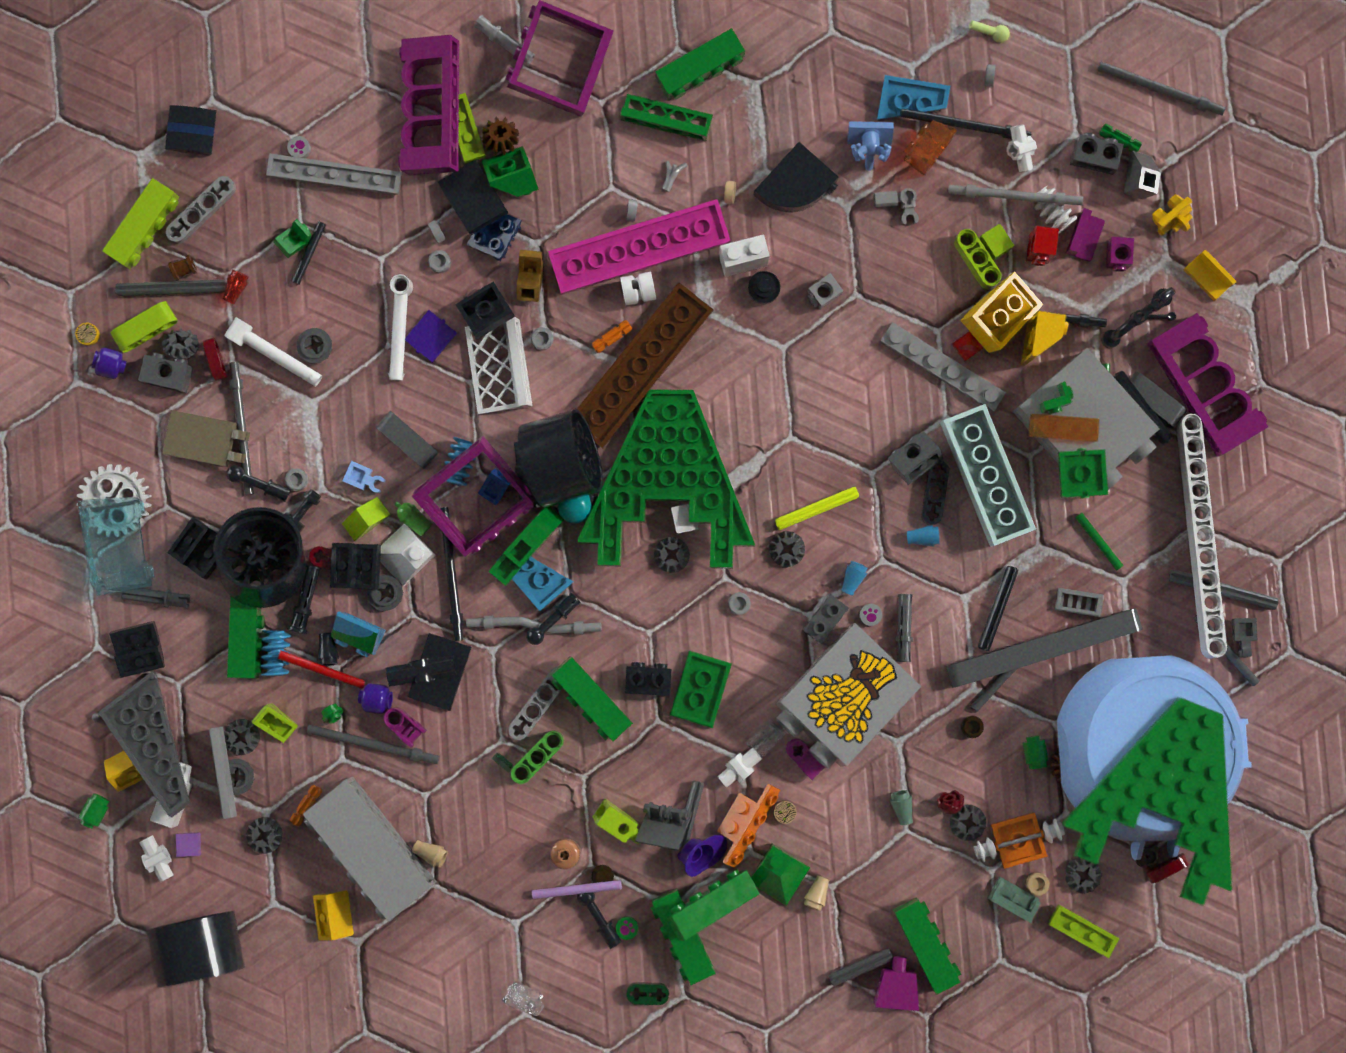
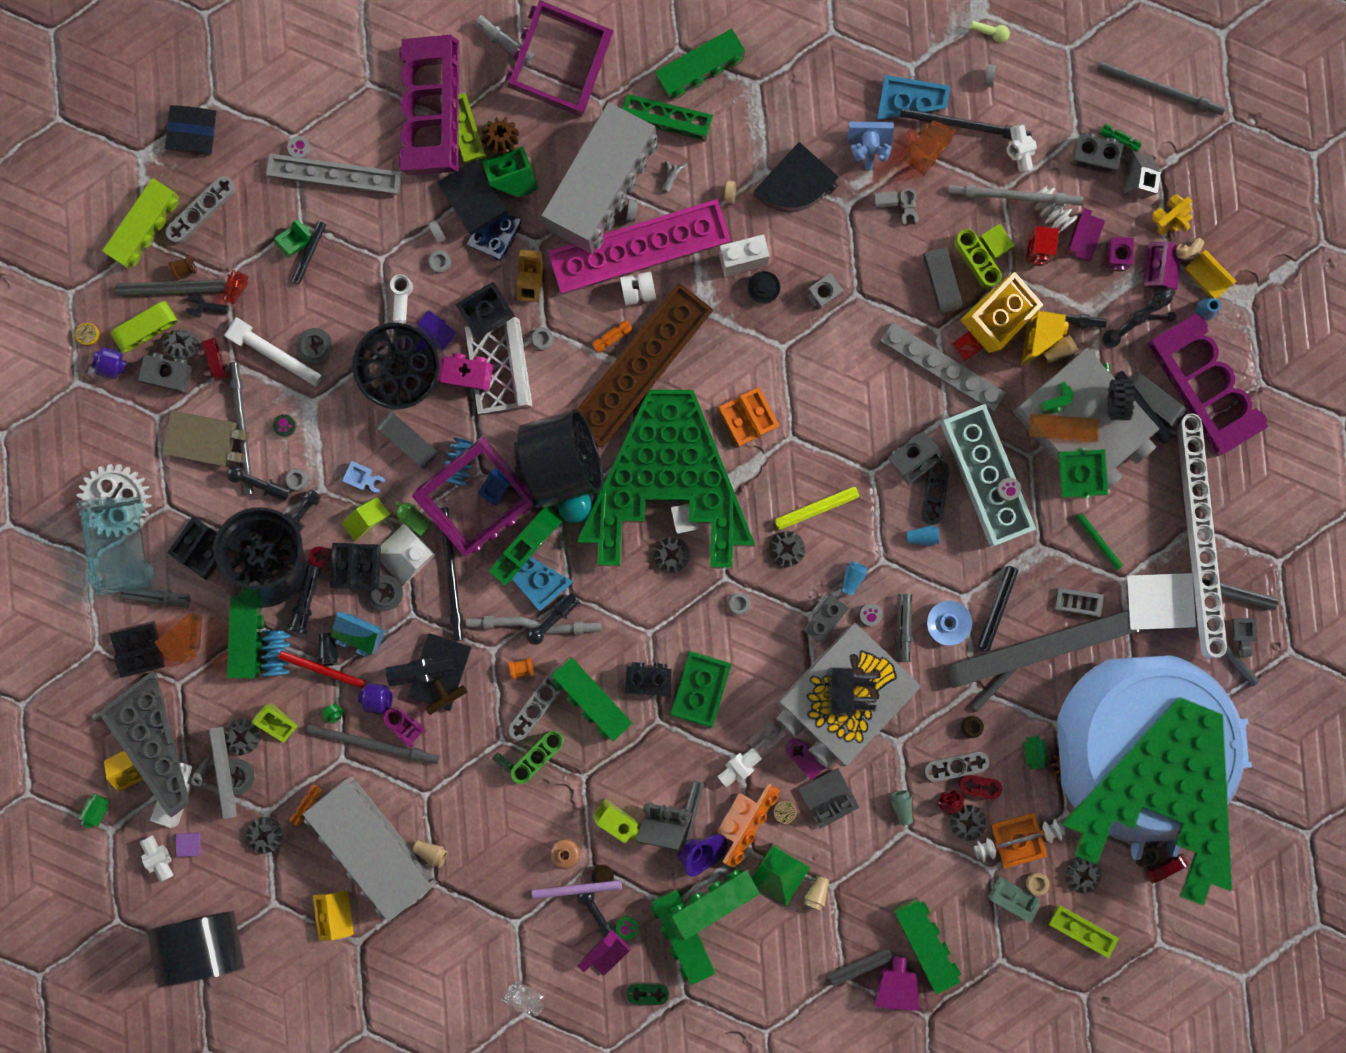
none -> clear orange slope [154,613,203,664]
none -> black bar [186,294,229,318]
none -> light grey arm [191,756,215,786]
none -> clear green tile [273,414,297,437]
none -> black wheel [353,320,444,409]
none -> dark brown piece [426,679,467,715]
none -> dark pink brick [440,353,493,391]
none -> orange bush [508,656,535,680]
none -> light grey brick [542,102,659,254]
none -> magenta panel [577,930,631,975]
none -> orange slope [717,387,779,448]
none -> dark grey hinge [799,768,859,829]
none -> black brick [827,668,877,716]
none -> dark grey beam [923,247,963,314]
none -> light grey beam [924,751,989,782]
none -> light blue dish [927,600,972,645]
none -> dark red beam [959,775,1002,799]
none -> light grey tile [997,478,1021,501]
none -> tan cone [1043,335,1079,365]
none -> black tyre [1107,379,1135,421]
none -> white sticker [1127,573,1196,630]
none -> magenta panel [1144,241,1181,290]
none -> tan arm [1175,238,1204,260]
none -> dark azure cone [1196,298,1221,320]

